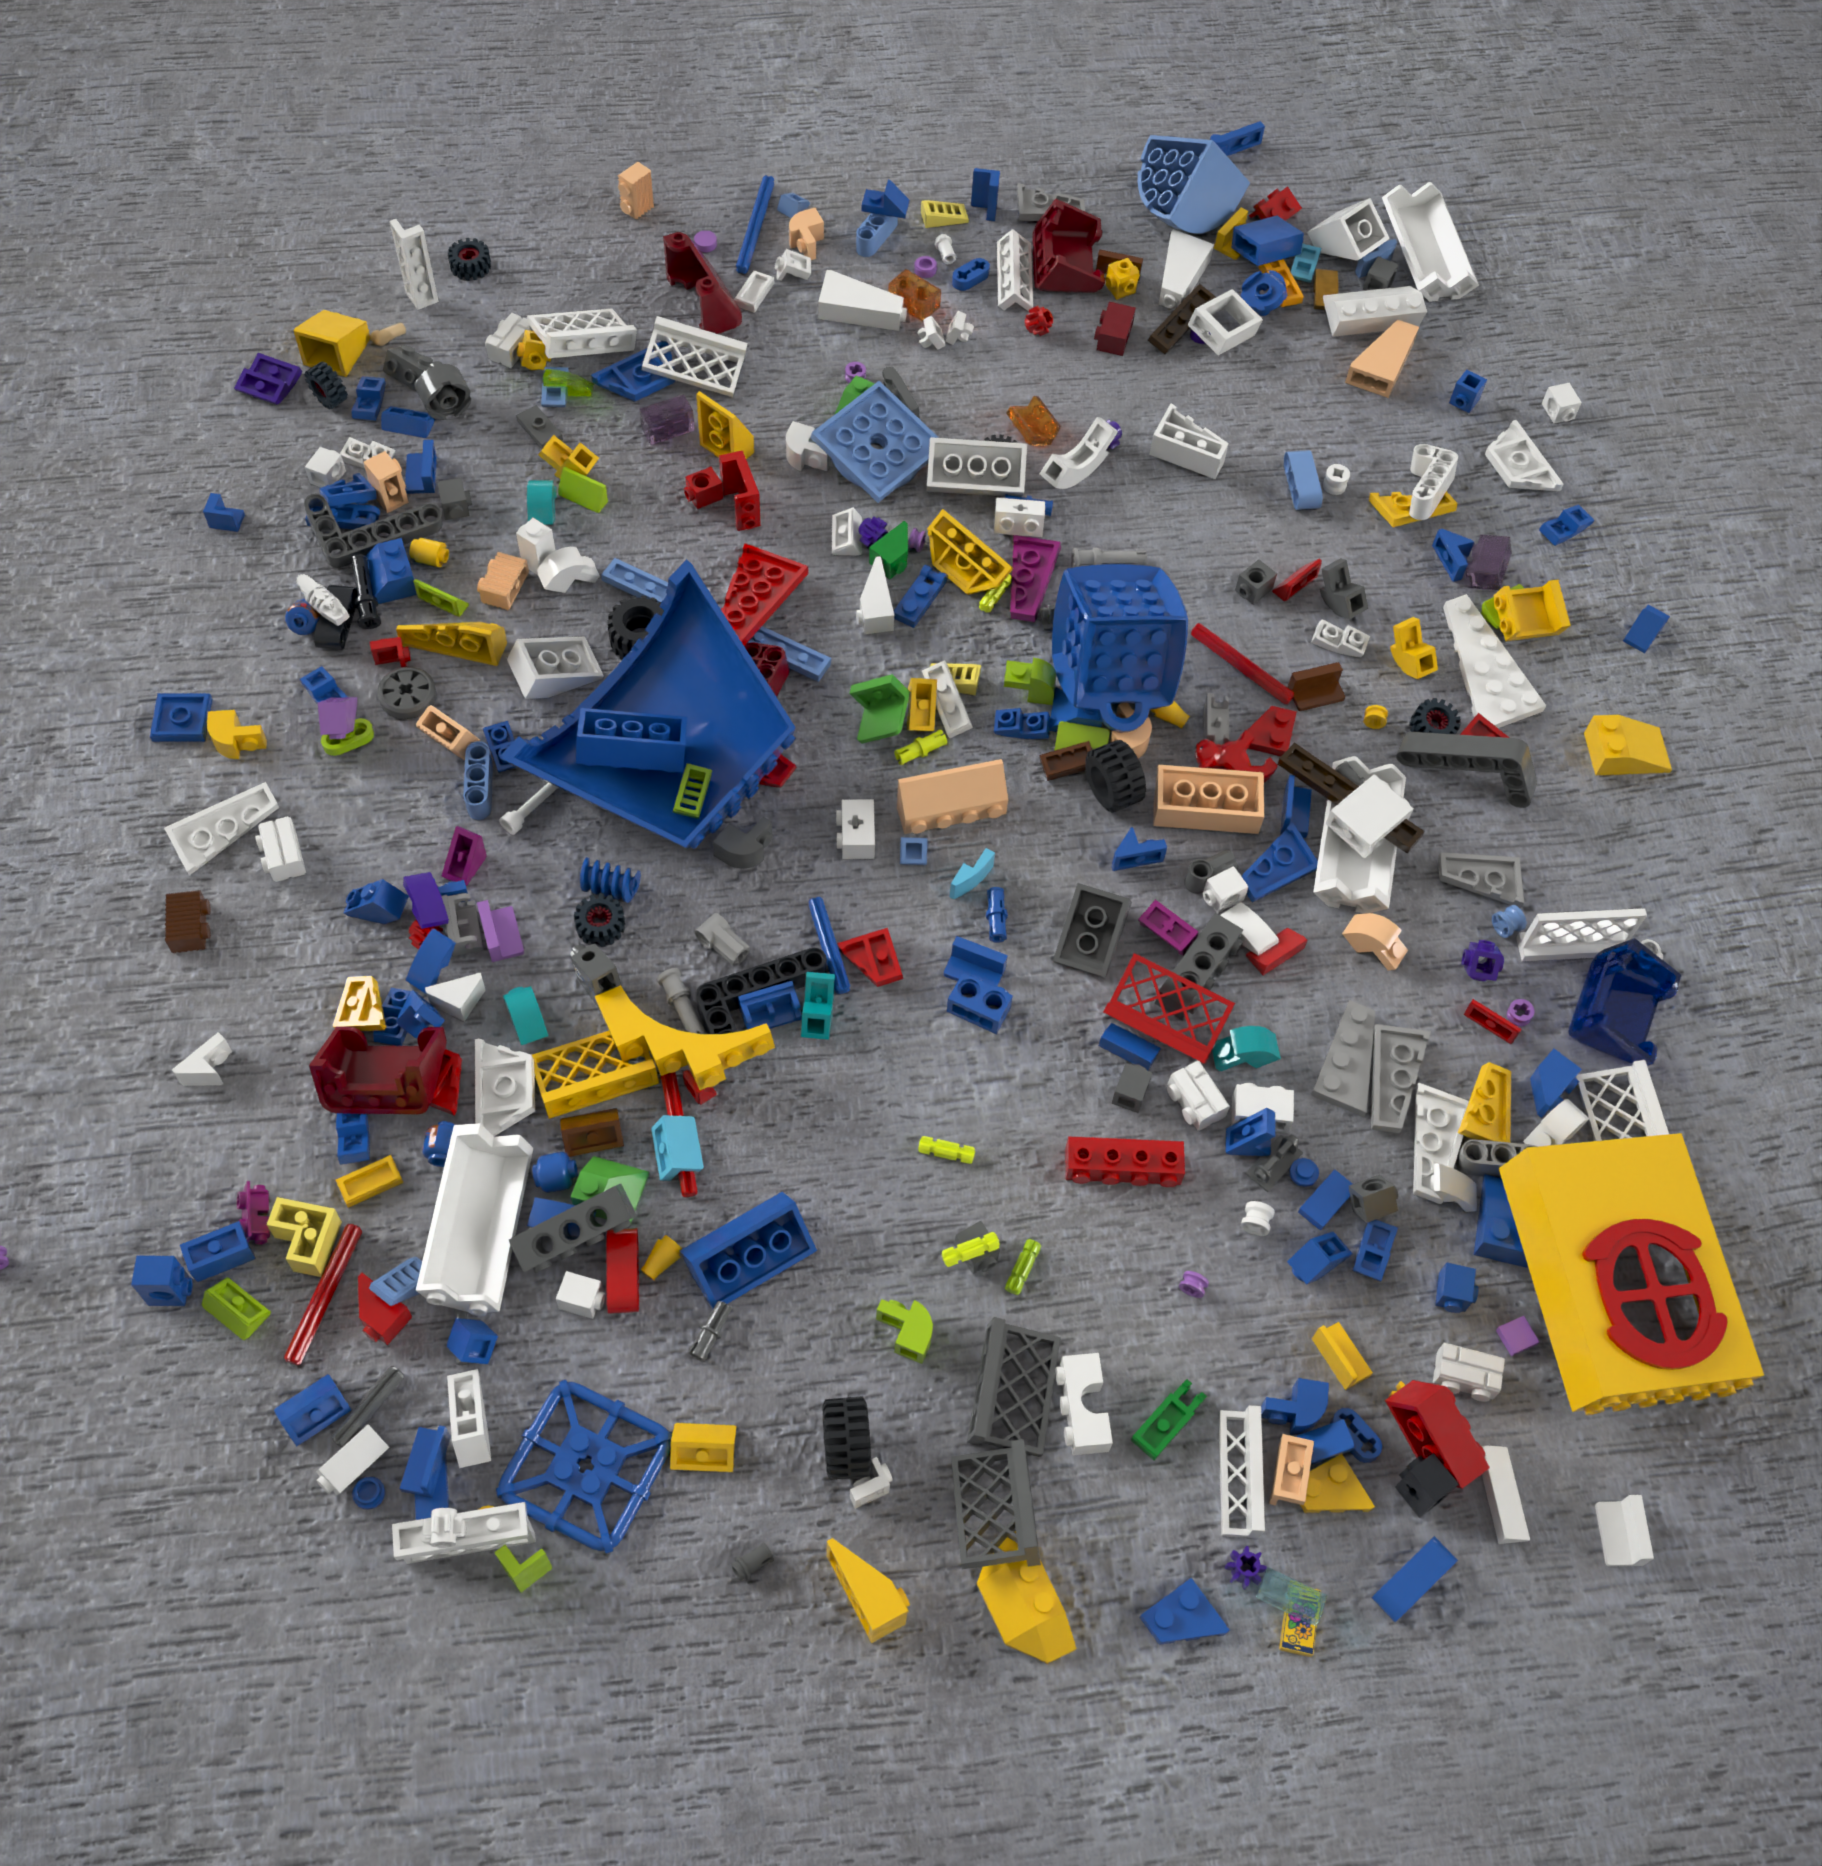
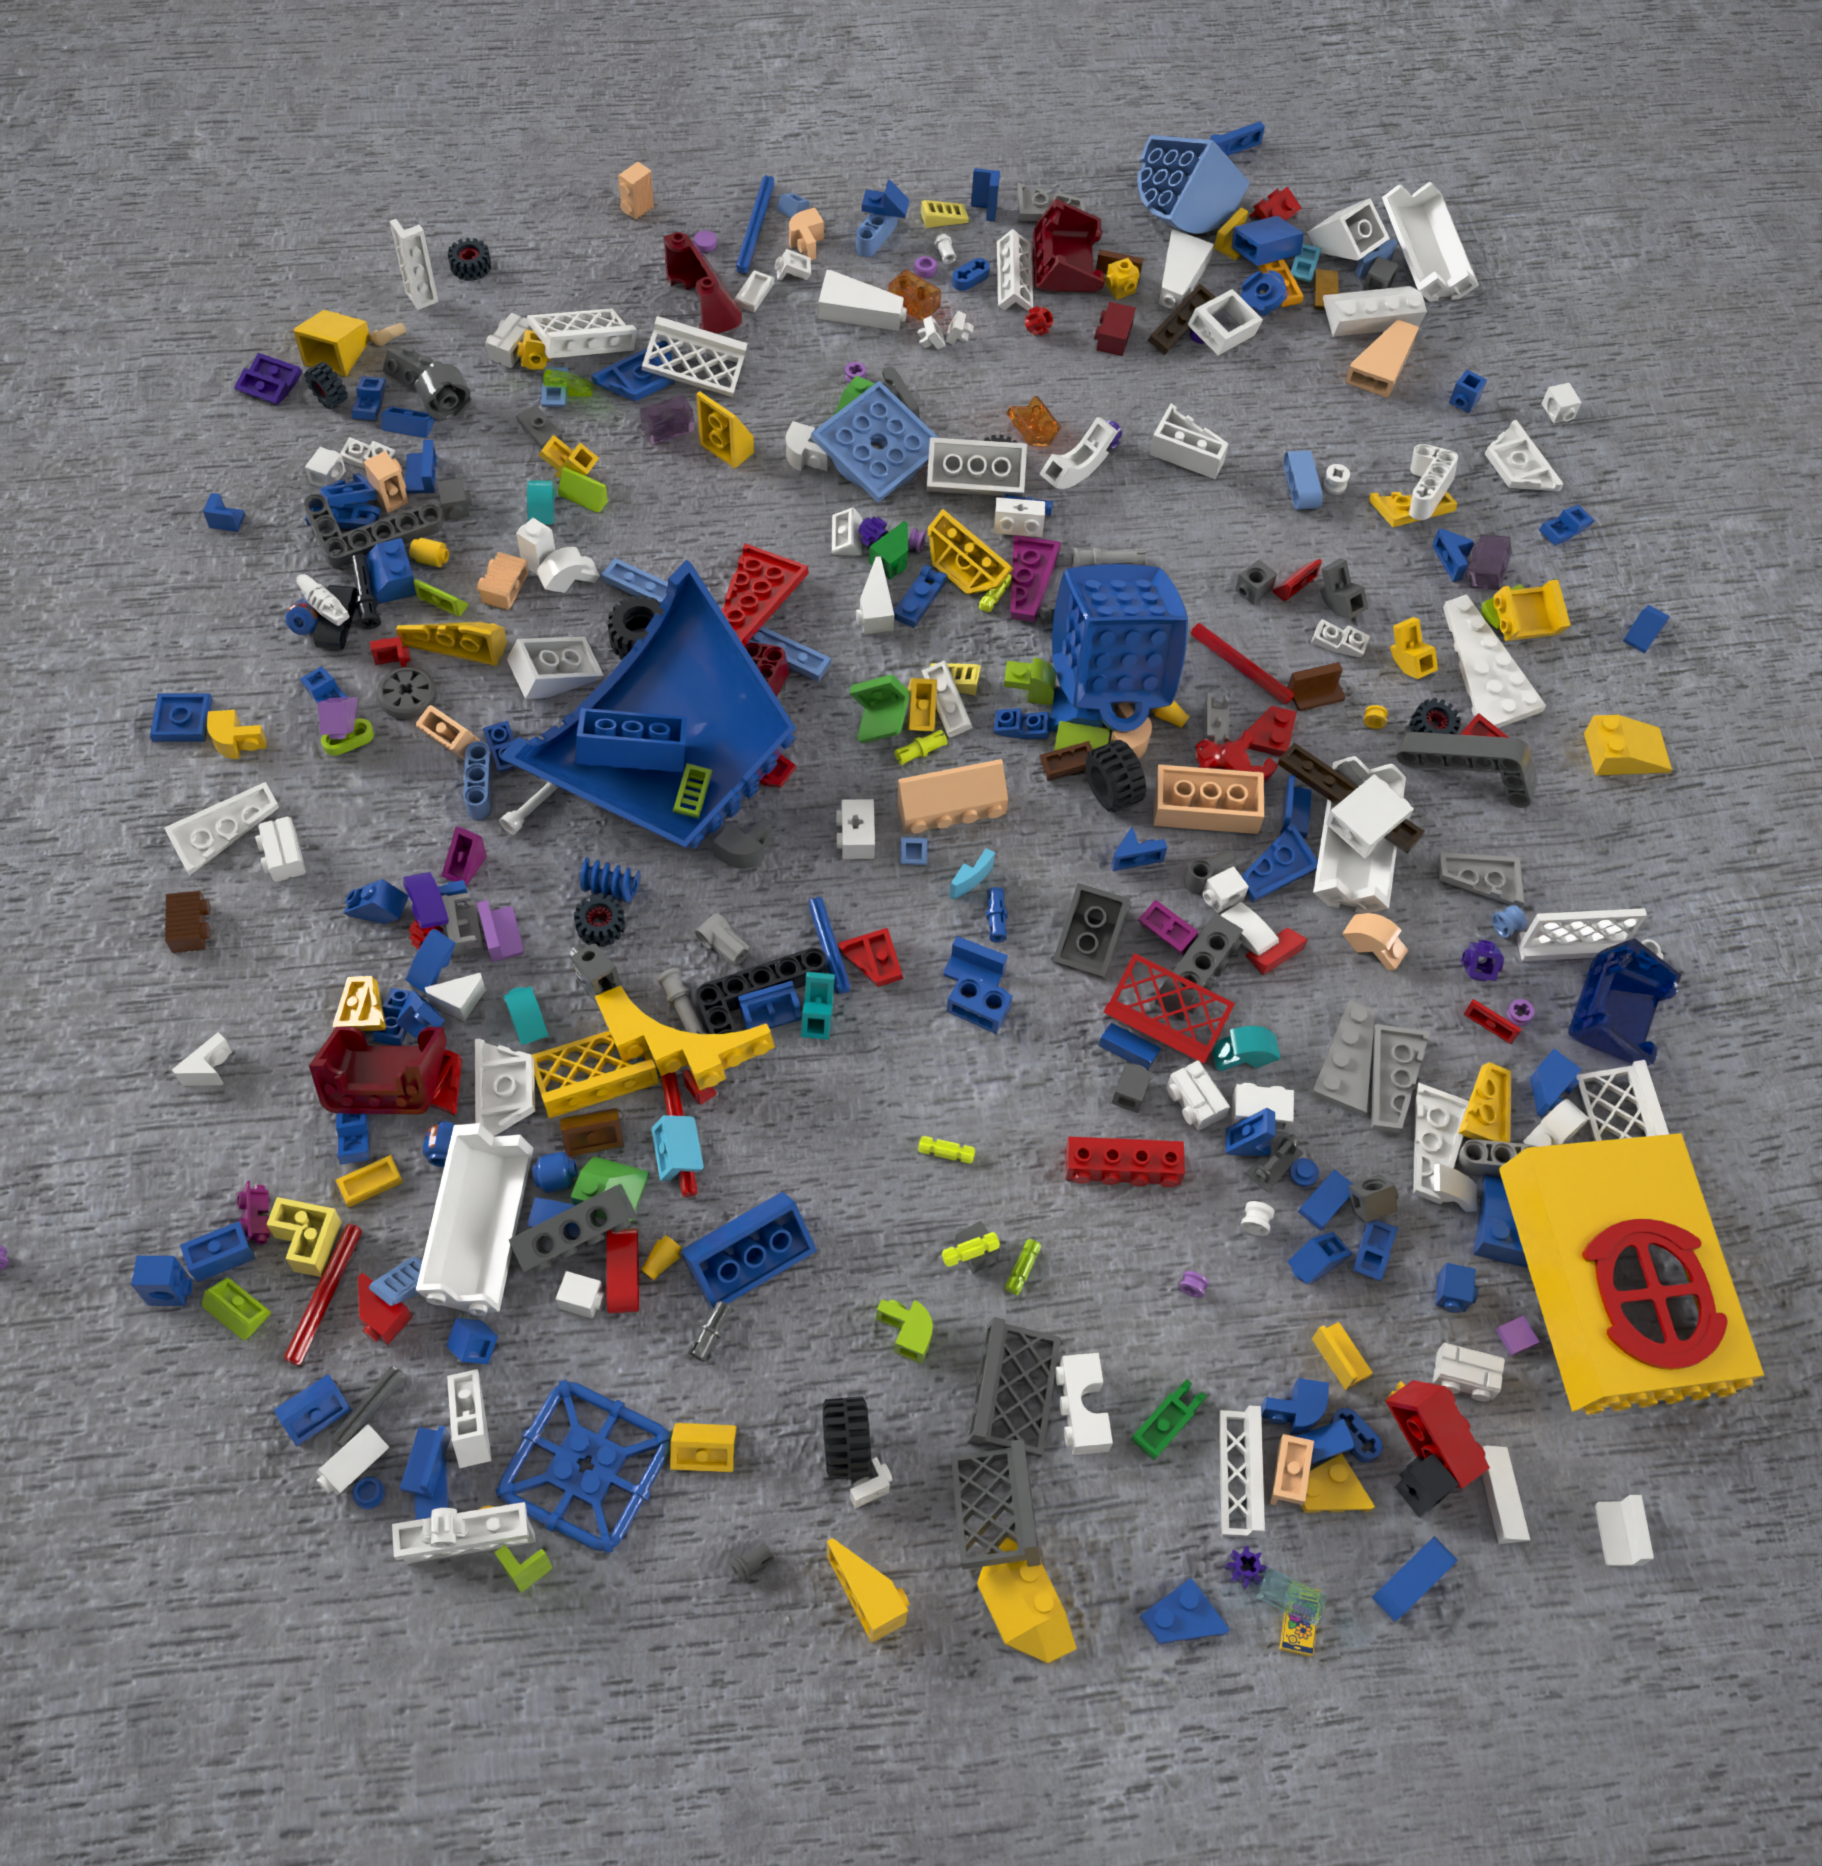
red brick [684,466,723,509] -> none
red panel [719,450,761,531] -> none

